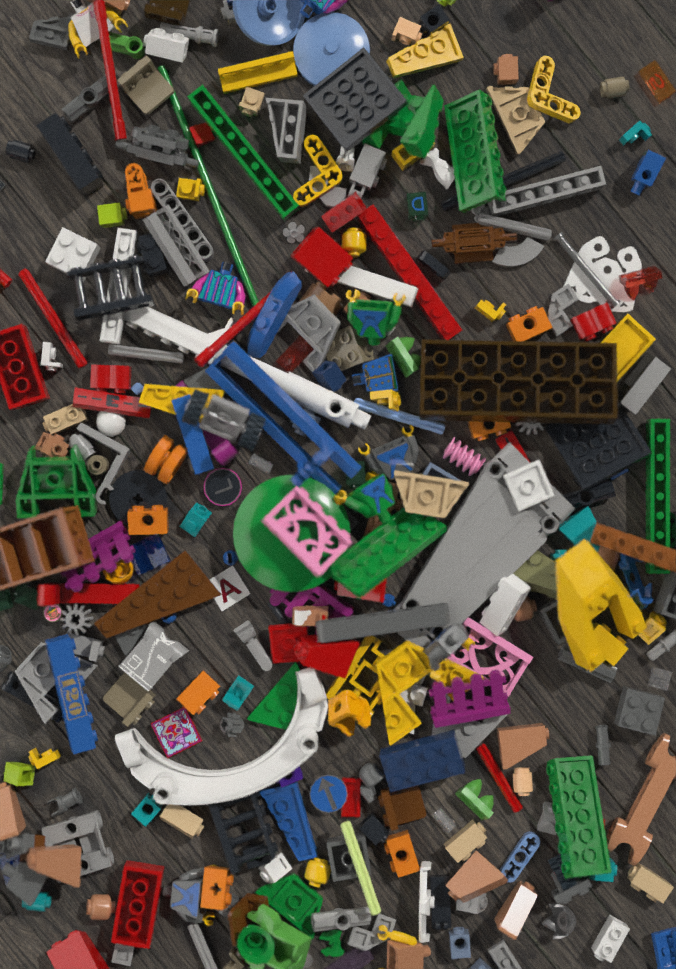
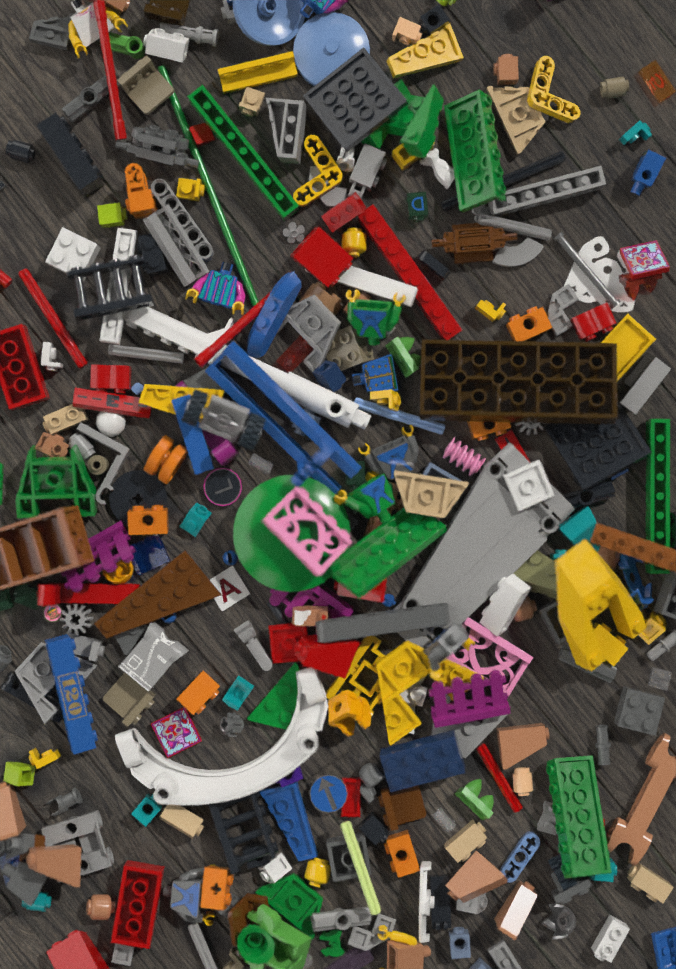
none -> tile [620,240,670,280]

